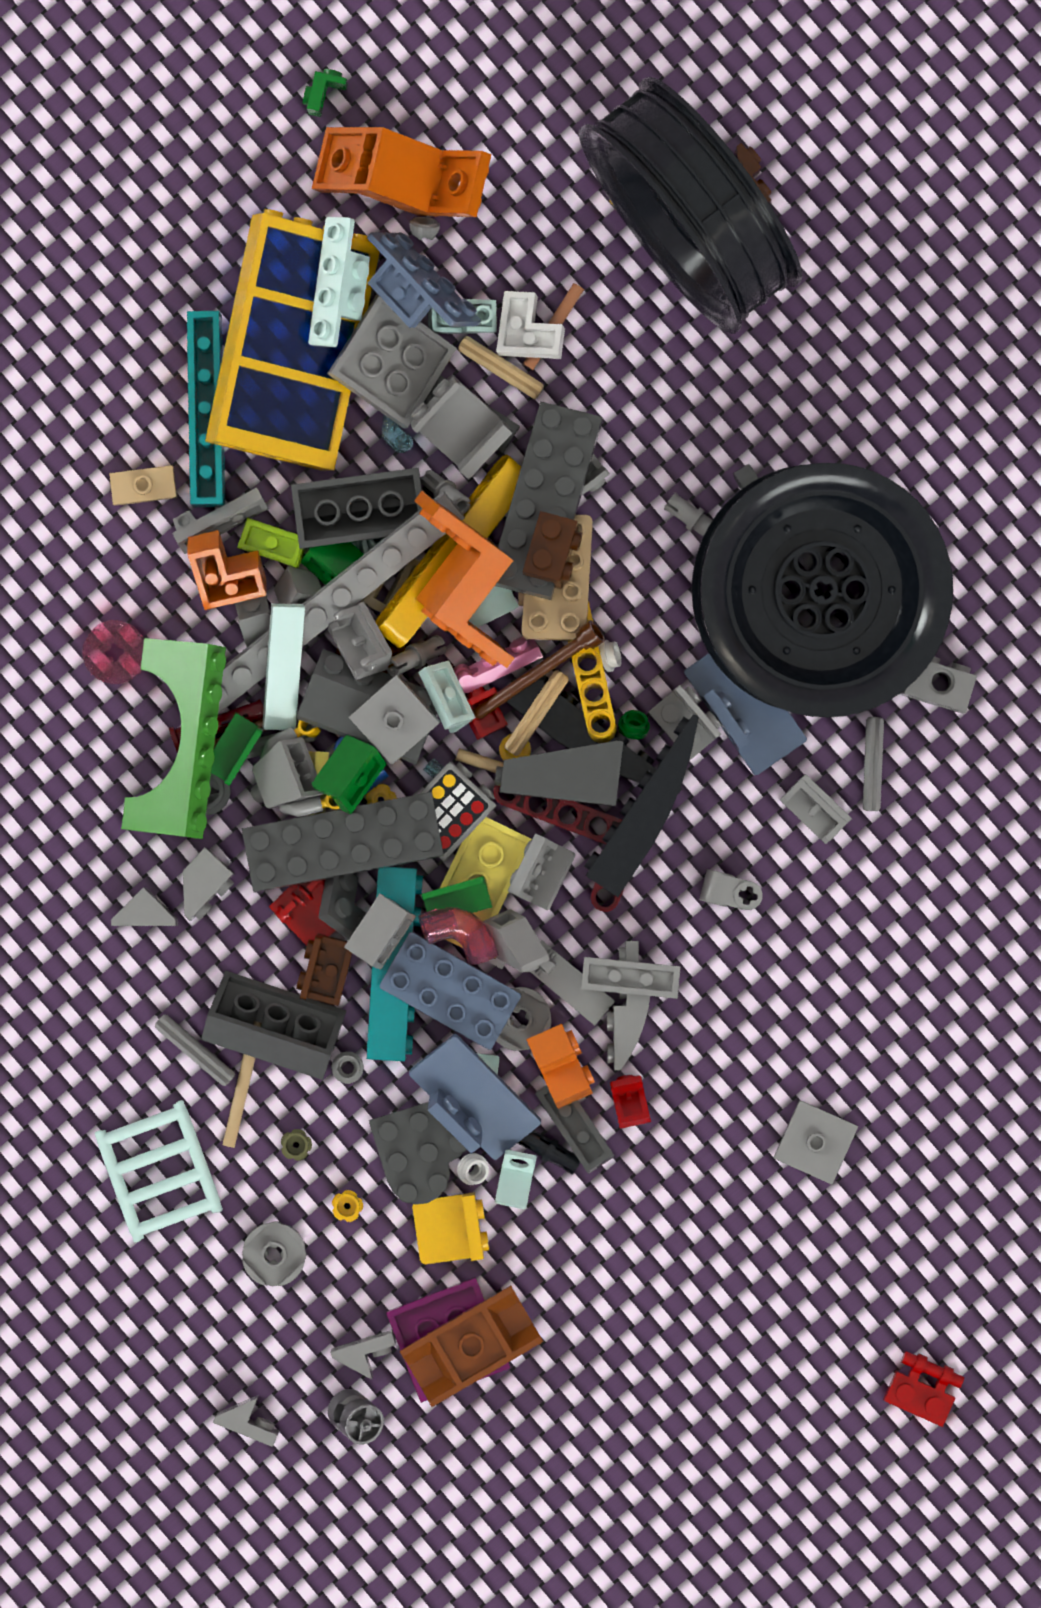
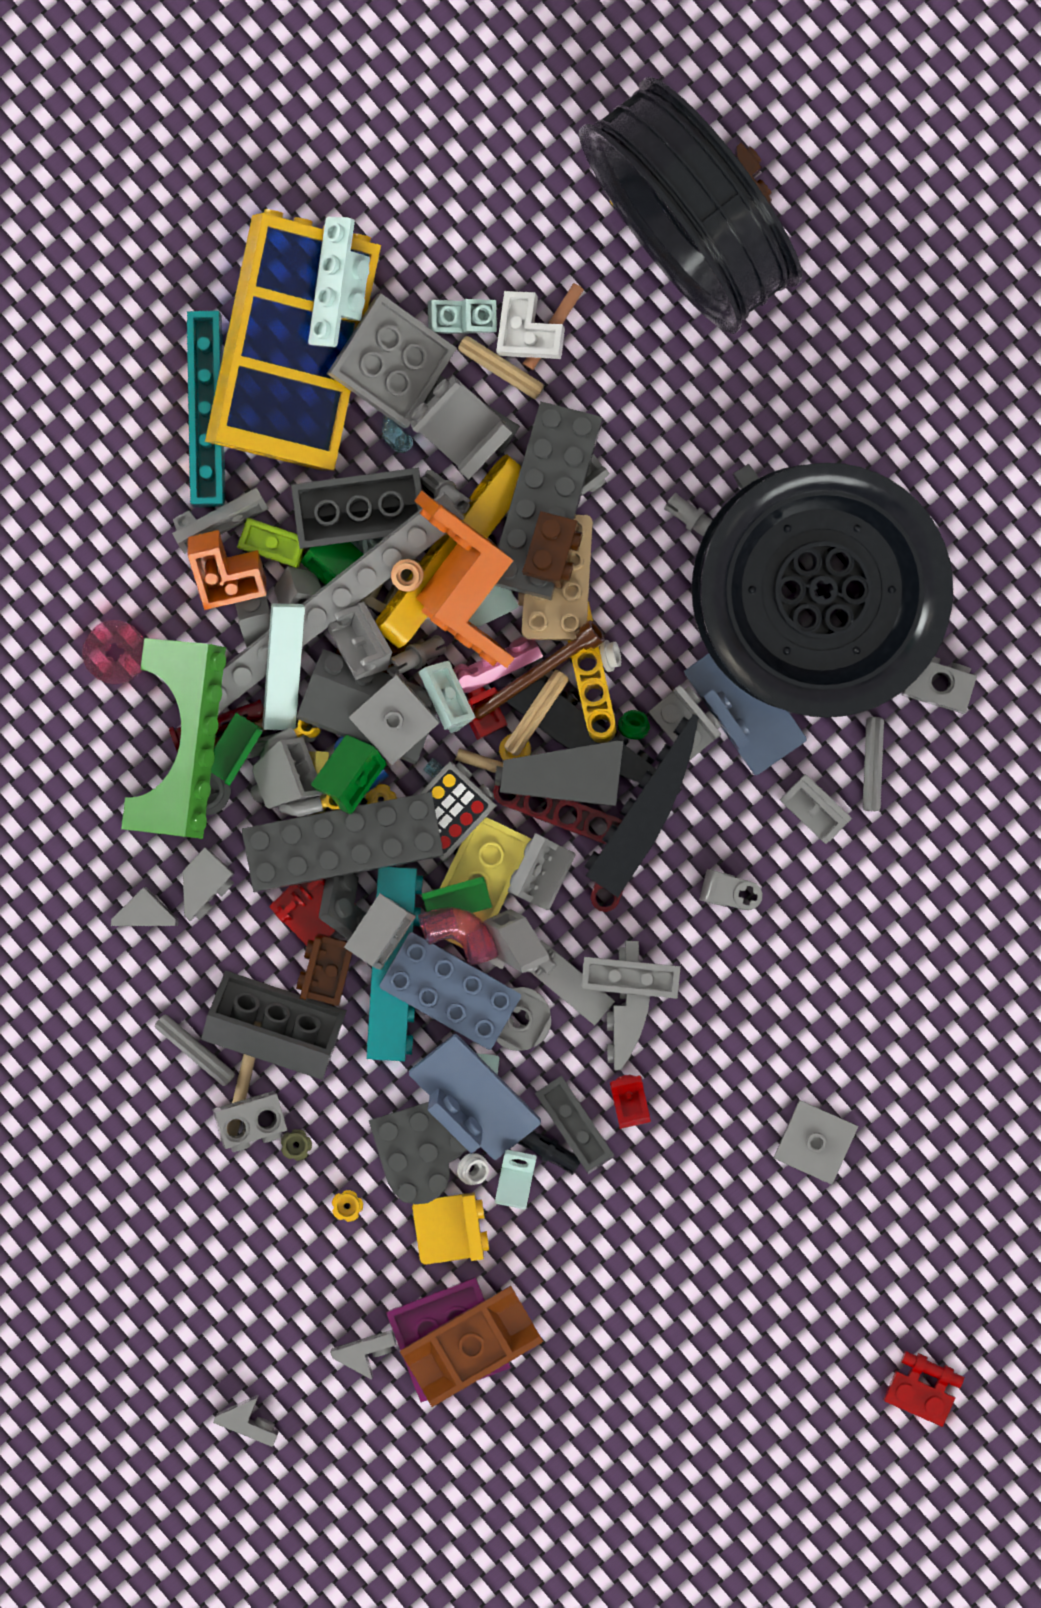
light aqua bar [94,1100,223,1243] -> none
tan plate [109,465,177,506] -> none
light grey plate [242,1221,307,1286] -> none
green bracket [303,69,348,117] -> none
orange bracket [312,127,492,217] -> none
flat silver wheel [328,1389,384,1445] -> none
light grey plate [332,1051,364,1084] -> none
sand blue bracket [367,232,482,328] -> none
light grey piece [410,217,440,240] -> none
orange brick [526,1024,595,1109] -> none
none -> light grey brick [212,1091,287,1152]
none -> light nougat plate [391,559,423,591]

